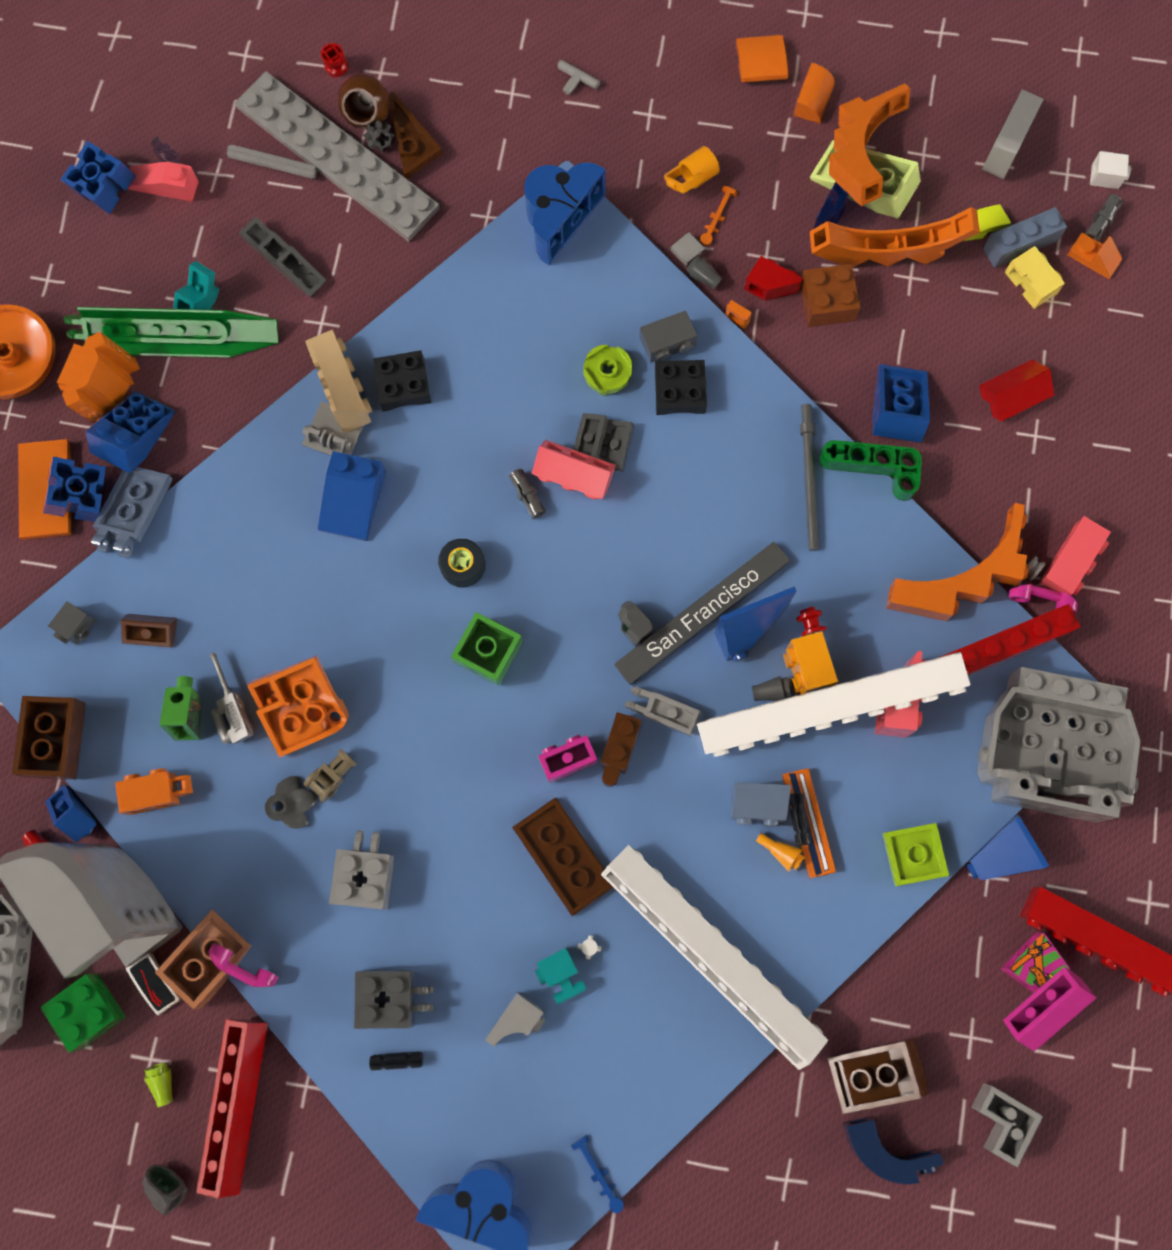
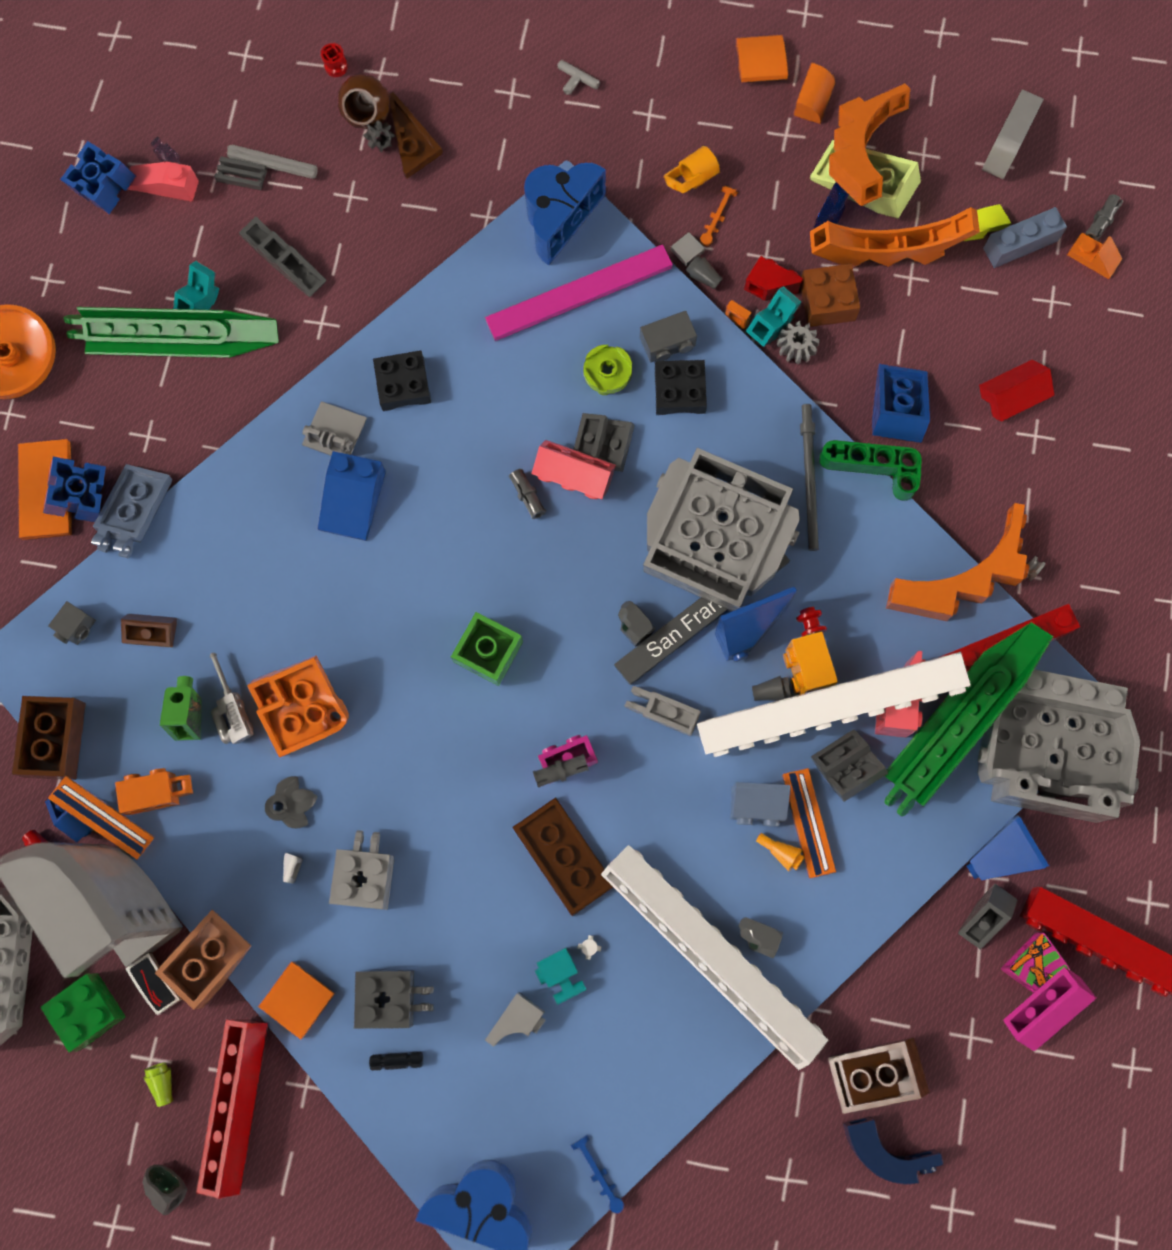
orange slope [57,332,140,424] -> none
blue slope [85,391,175,473] -> none
dark pink bar [209,943,279,987] -> none
light grey plate [235,71,440,242] -> none
dark tan connector [304,749,358,803] -> none
tan wedge [305,330,372,433] -> none
black wheel [438,539,485,587] -> none
reddish brown brick [600,712,642,787] -> none
black axle [789,793,811,846] -> none
lime plate [882,823,949,886] -> none
light grey brick [971,1083,1043,1168] -> none
light yellow brick [1005,246,1065,309] -> none
dark pink bar [1008,584,1078,614] -> none
coral brick [1038,516,1111,596] -> none
white brick [1090,151,1131,189] -> none
none -> orange tile [48,776,154,860]
none -> dark grey tile [214,157,267,190]
none -> orange tile [258,961,336,1040]
none -> white slope [283,853,303,884]
none -> dark pink tile [485,244,673,341]
none -> dark grey pin [533,754,589,788]
none -> light grey piece [643,448,800,611]
none -> dark grey rock [738,917,783,958]
none -> teal brick [746,286,801,347]
none -> light grey gear [777,321,819,365]
none -> dark grey slope [811,729,888,802]
none -> green hinge [884,622,1053,817]
none -> dark grey slope [958,884,1018,950]

